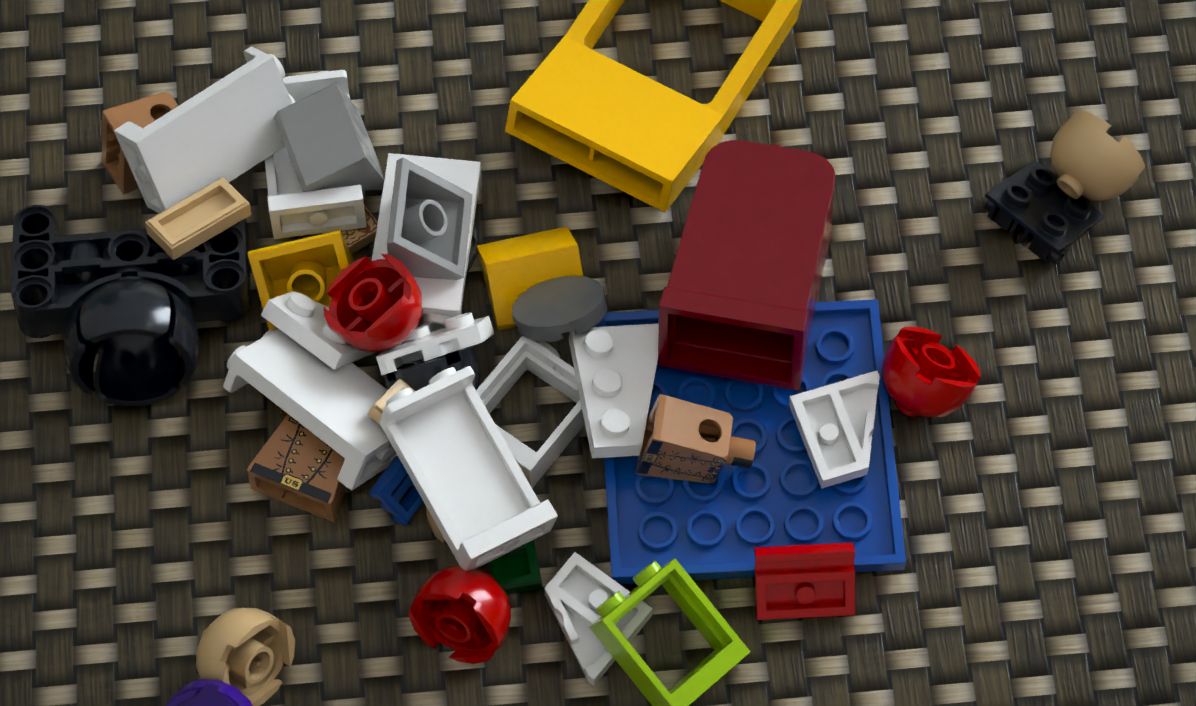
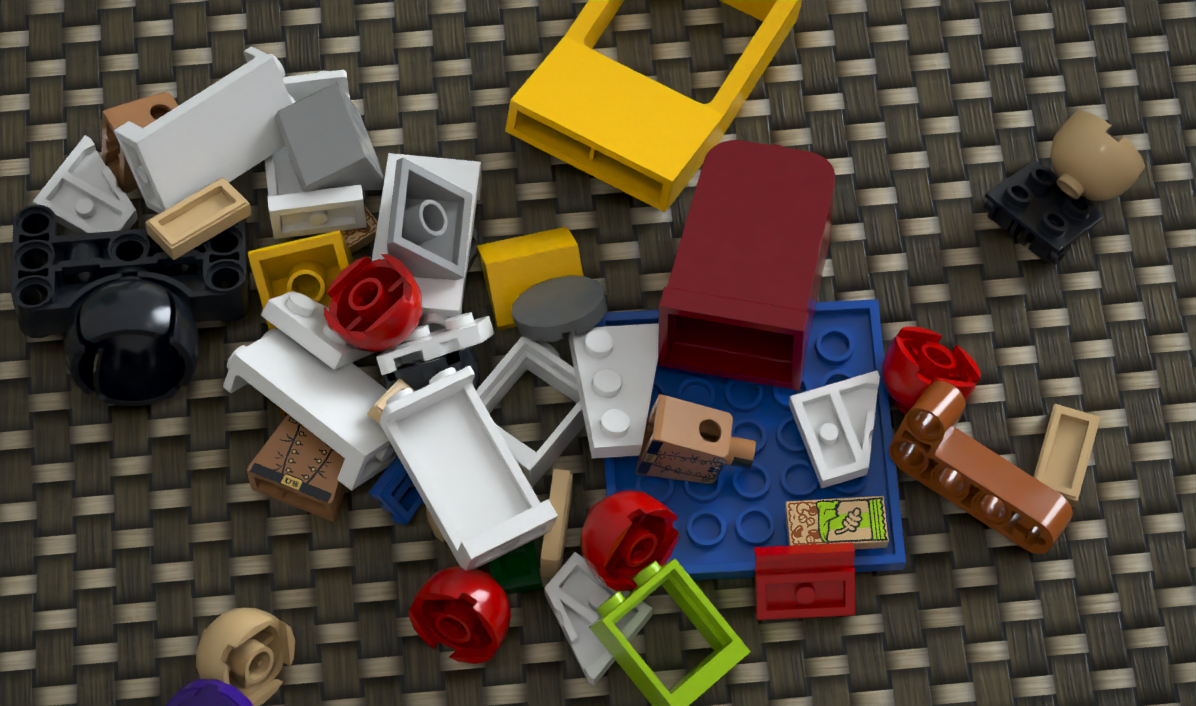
none -> white wing [33,135,138,234]
none -> tan tile [540,469,573,578]
none -> red cylinder [580,490,679,592]
none -> tile [785,496,889,550]
none -> dark orange beam [889,381,1073,554]
none -> tan tile [1033,404,1101,507]

